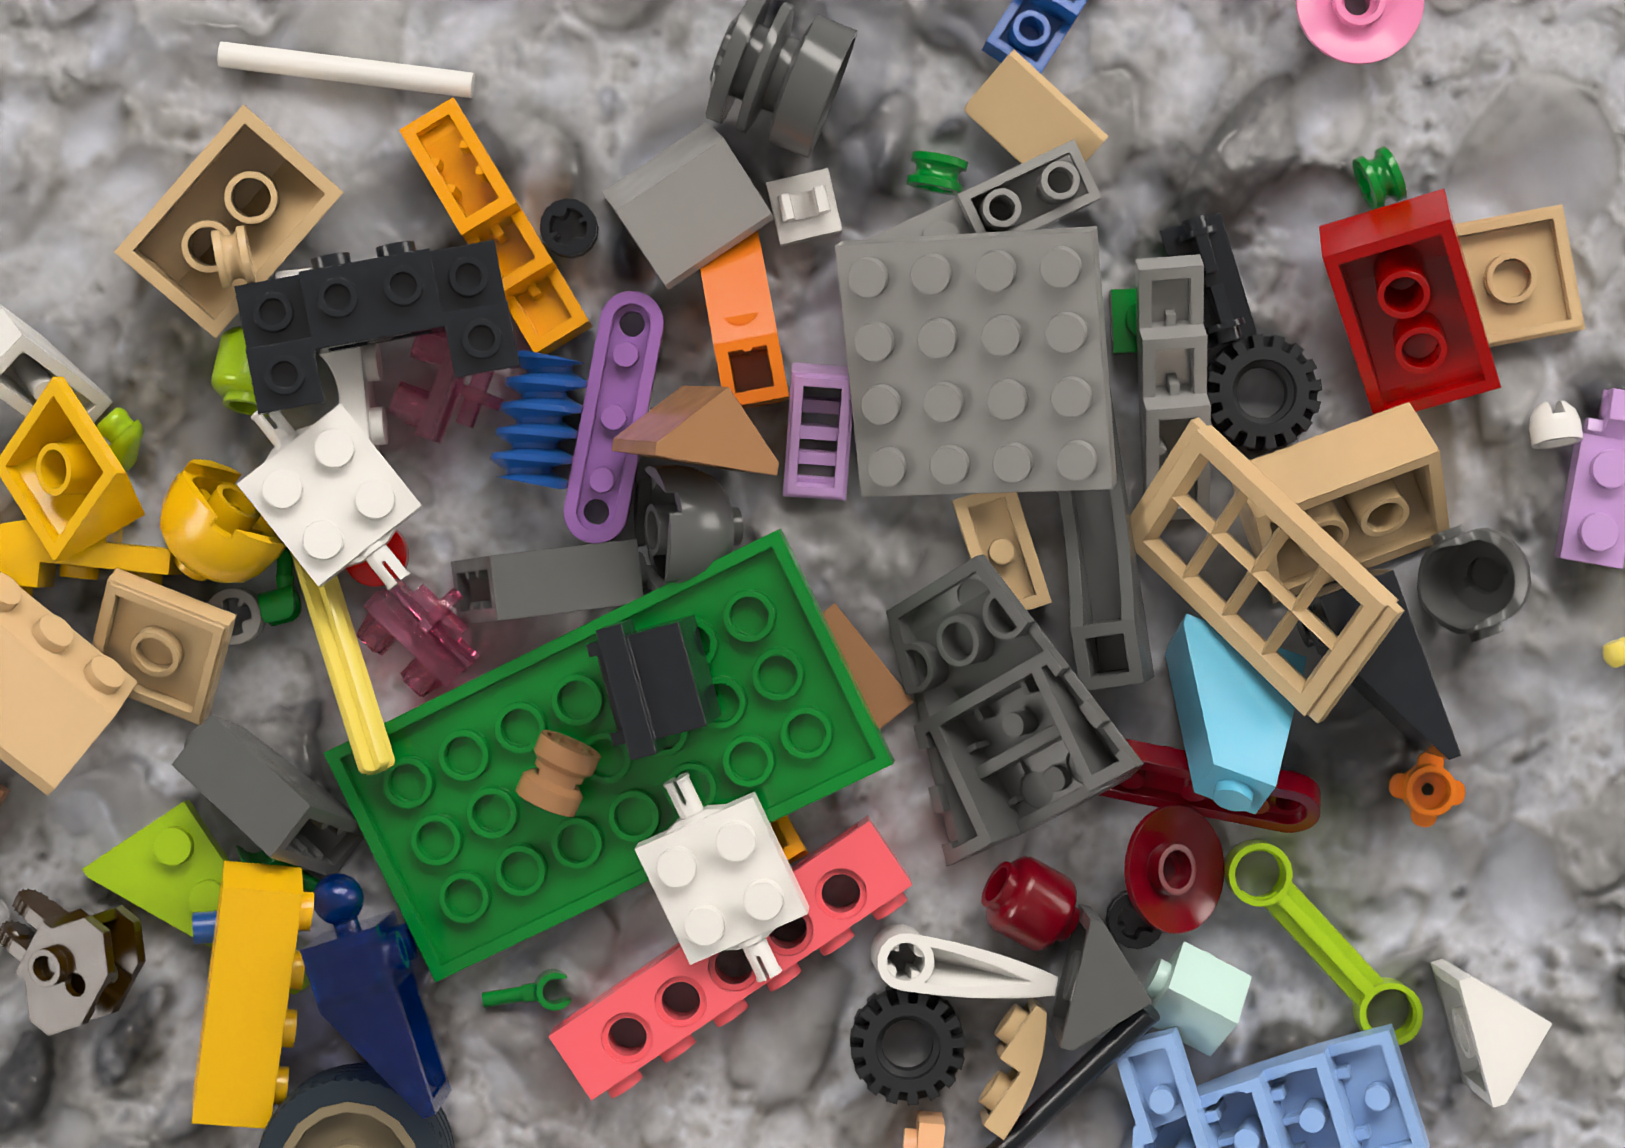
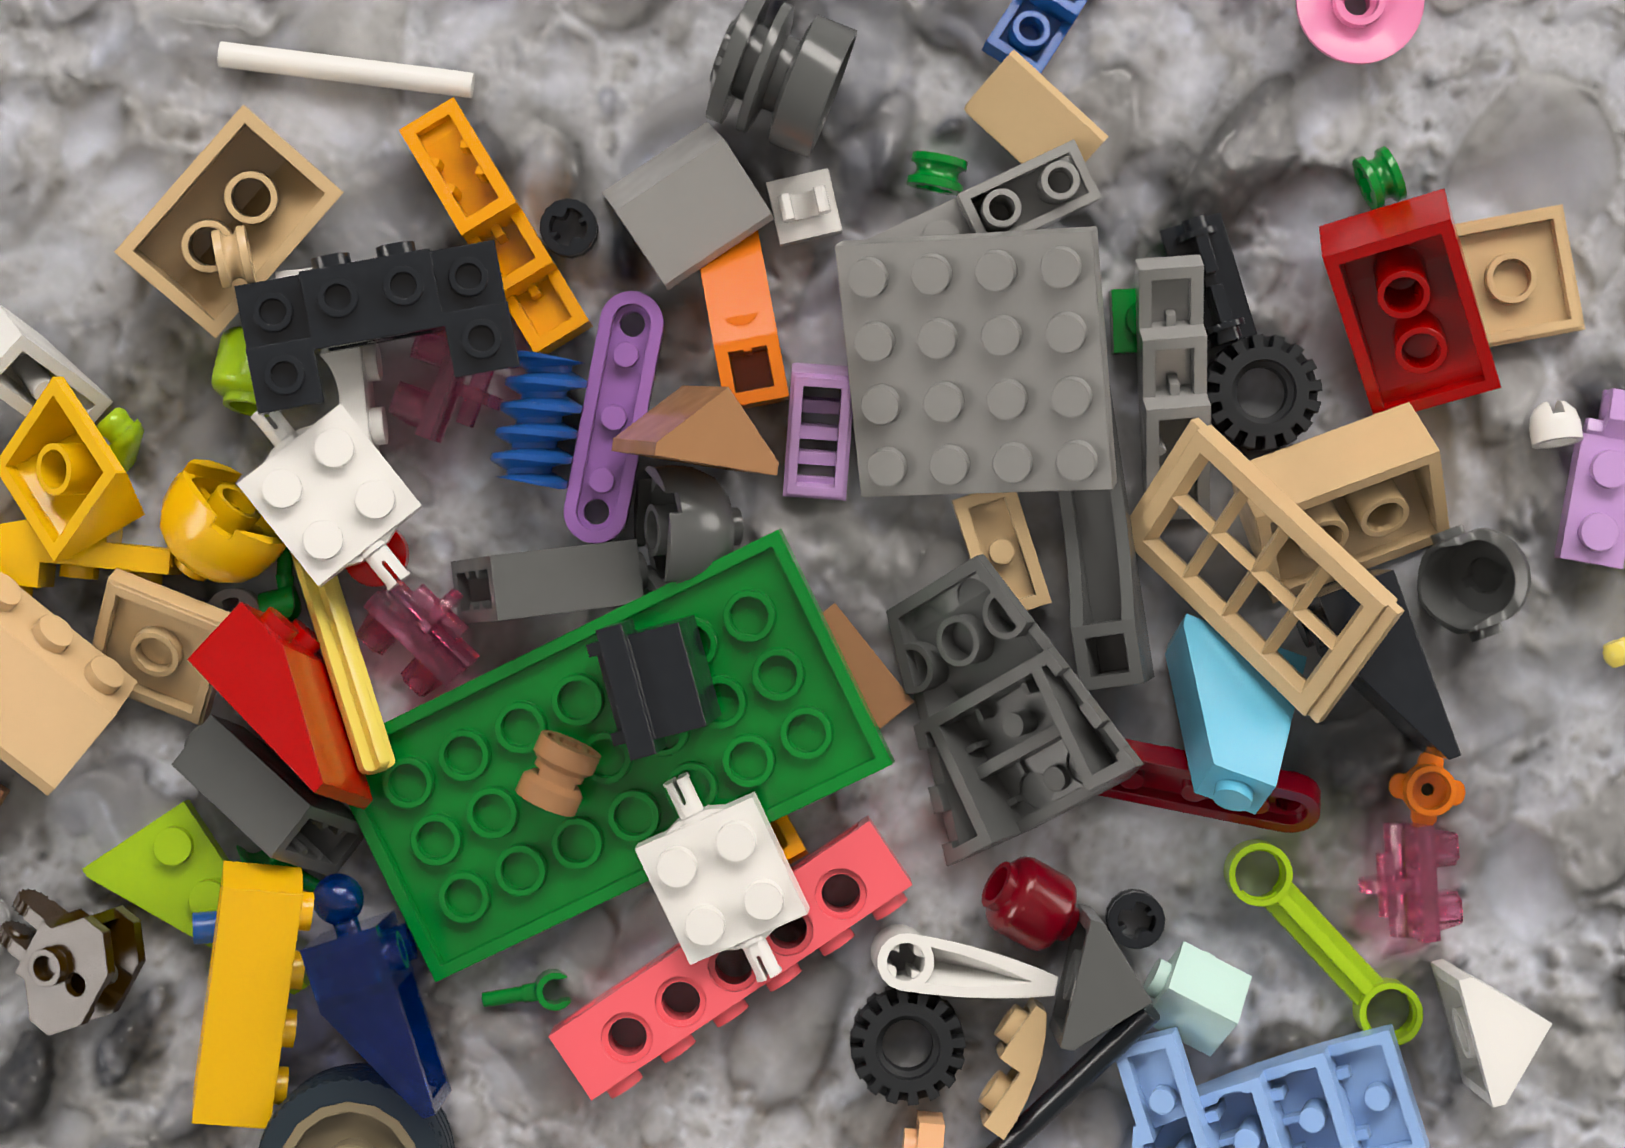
dark red dish [1124,805,1225,934] -> none
none -> red slope [187,602,373,809]
none -> clear pink hips [1358,821,1463,943]

